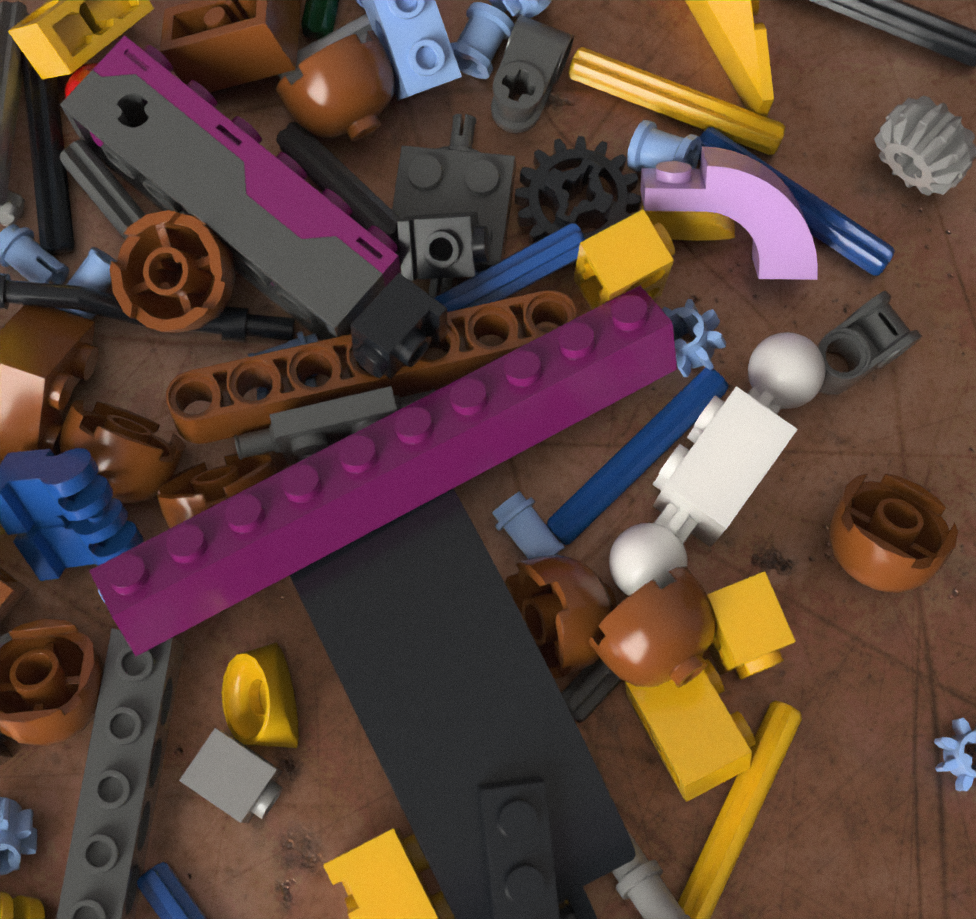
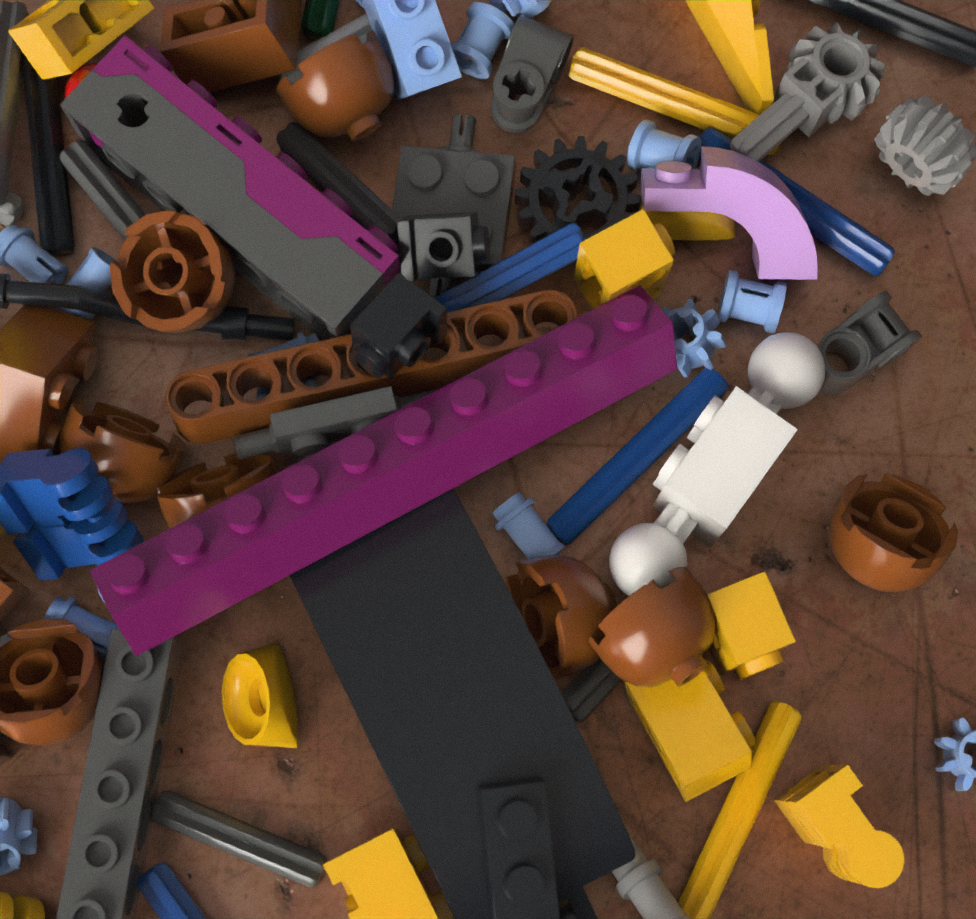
light grey brick [179,728,283,823] -> none
none -> light blue pin [44,596,119,661]
none -> dark grey axle [150,791,327,887]
none -> light blue bush [717,270,787,334]
none -> light grey gear [730,22,885,162]
none -> yellow legs [774,764,904,888]

